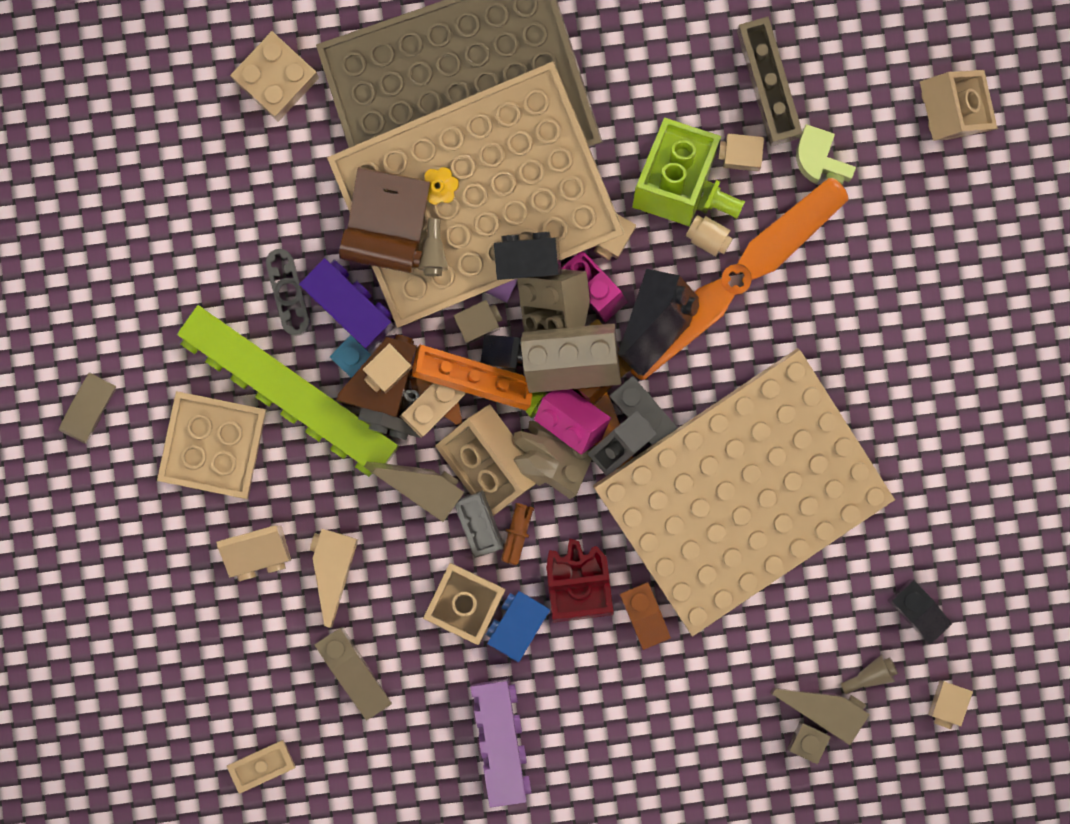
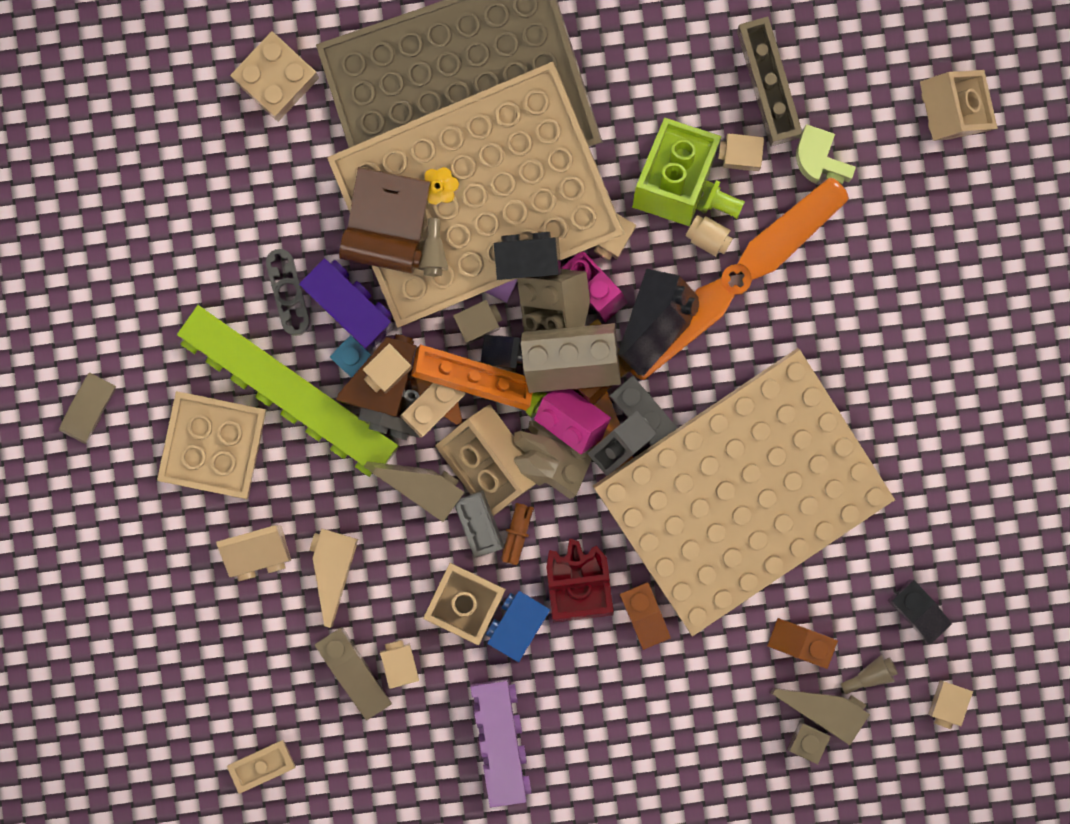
none -> tan brick [380,640,419,689]
none -> dark orange slope [767,618,838,669]

